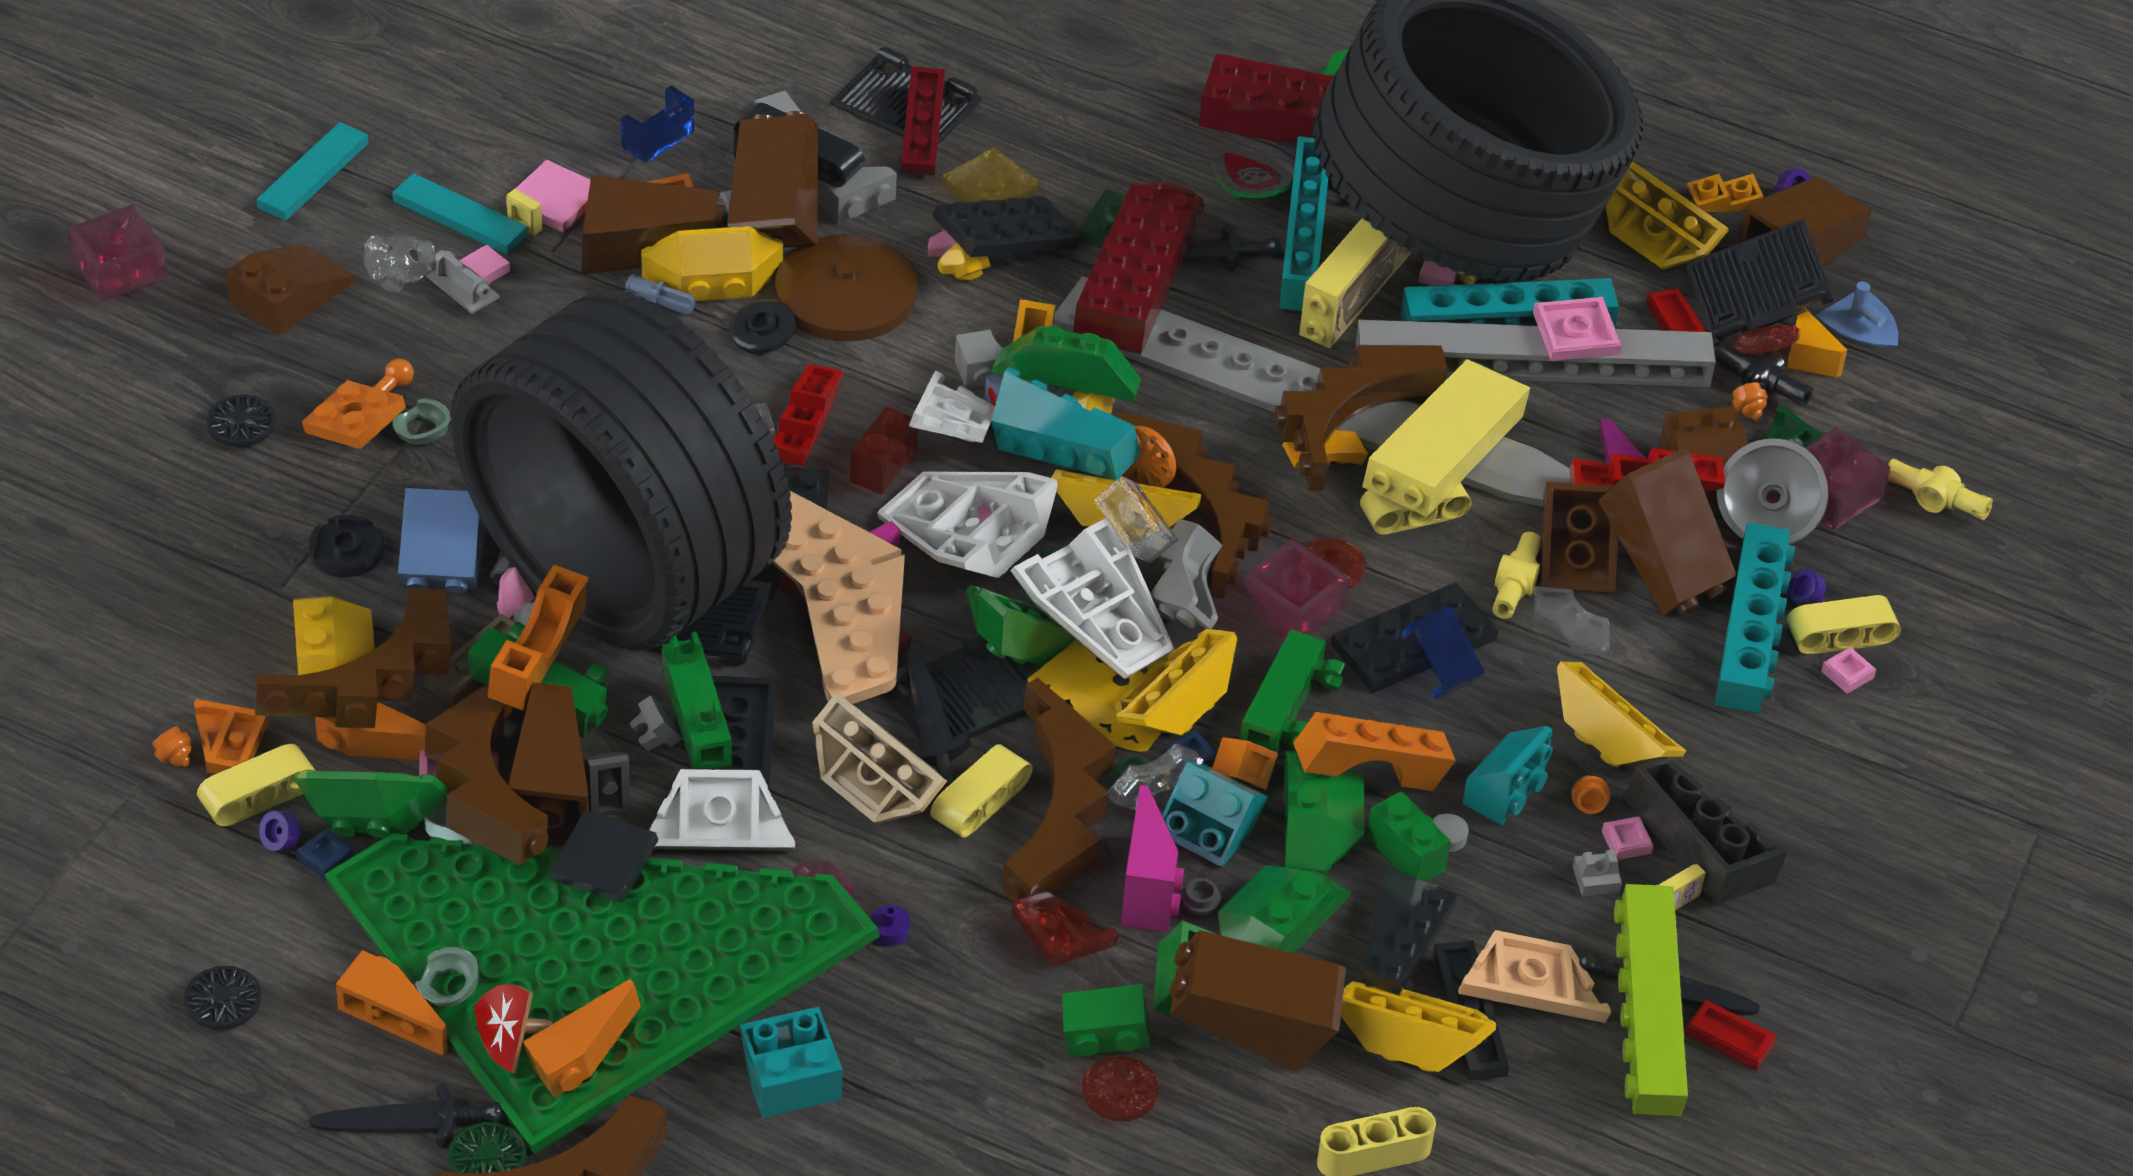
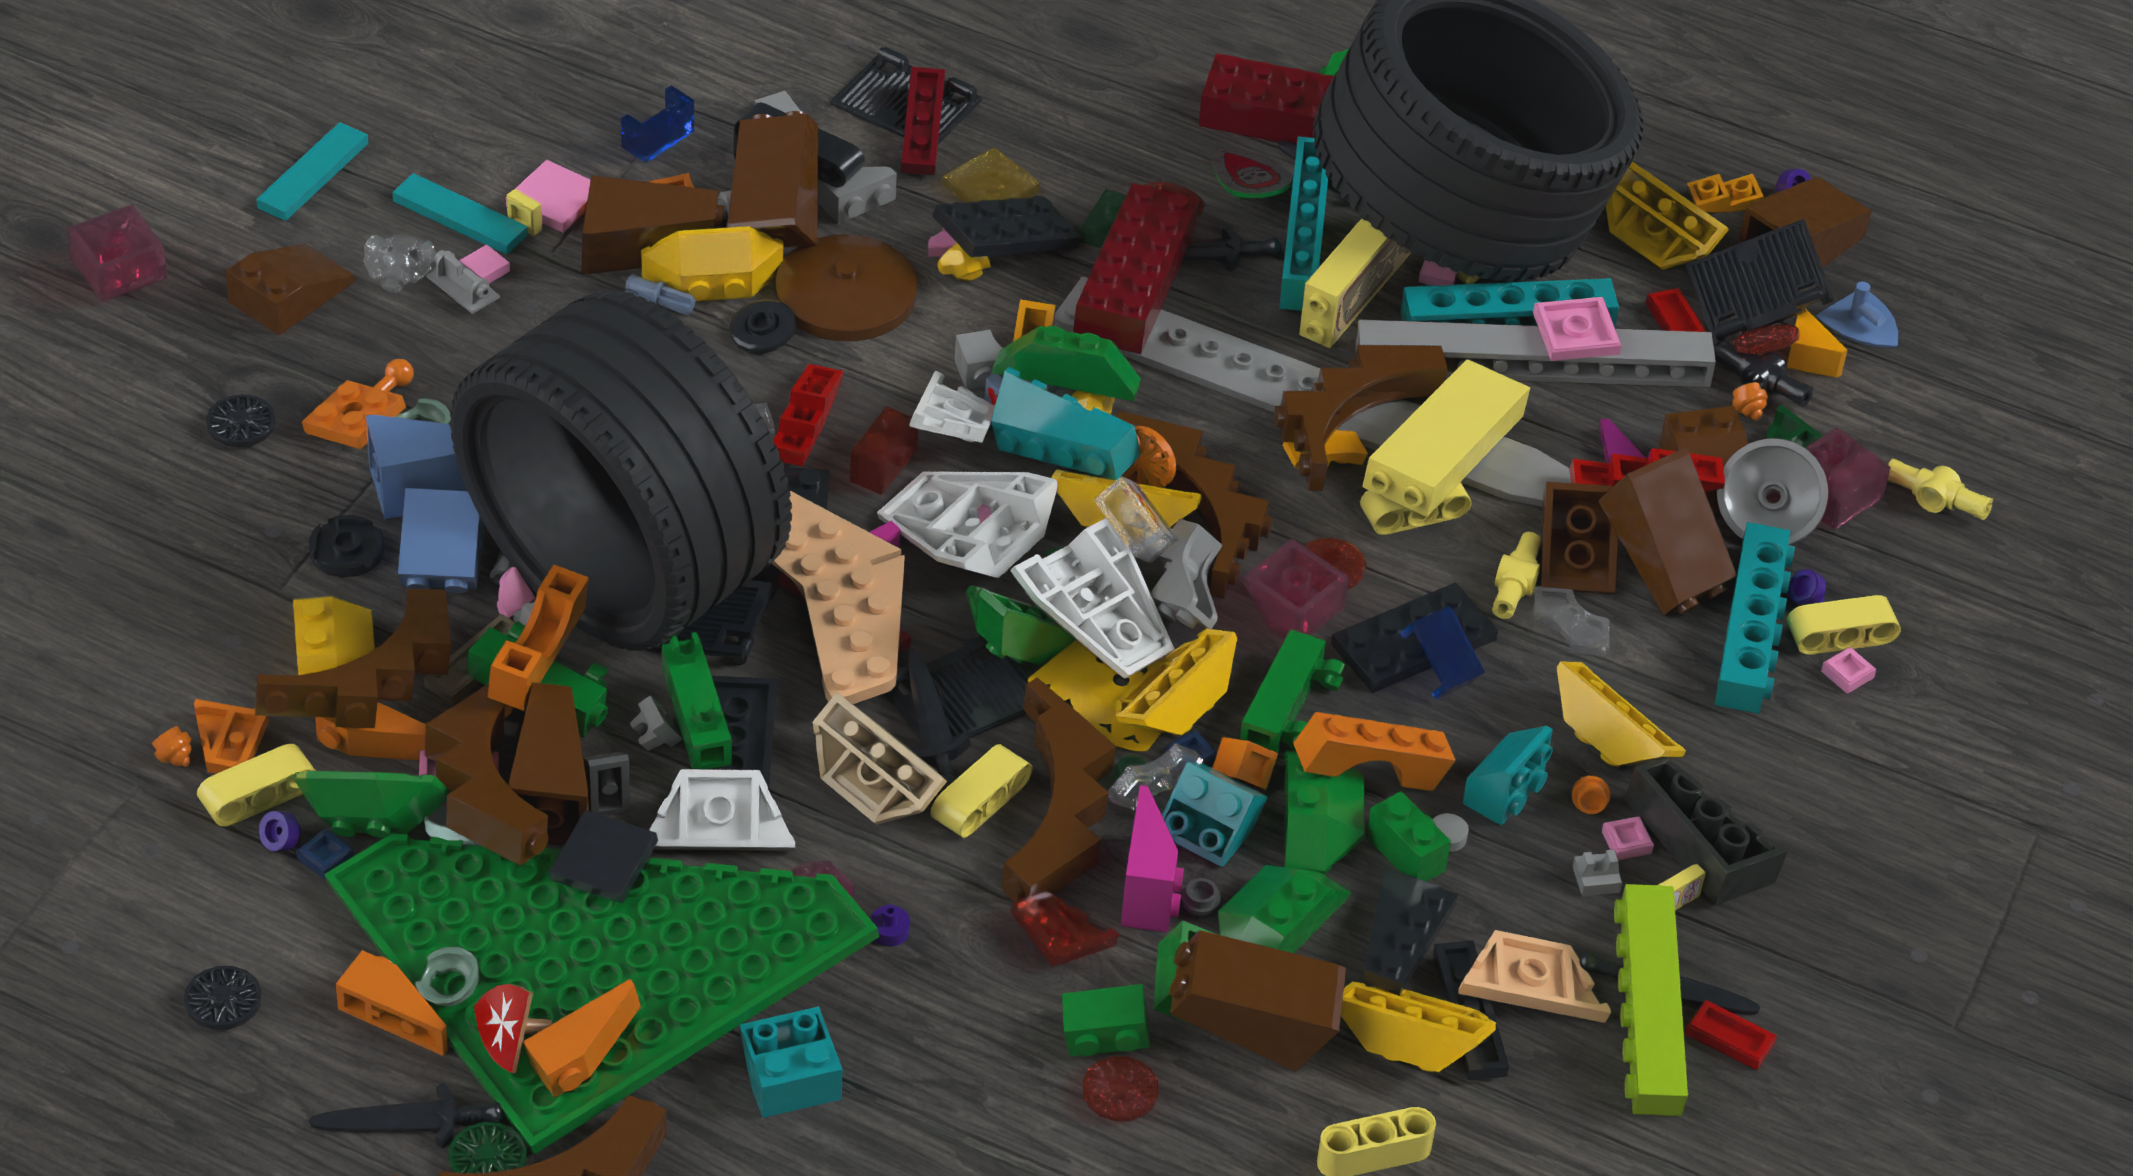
none -> medium blue slope [366,415,467,520]

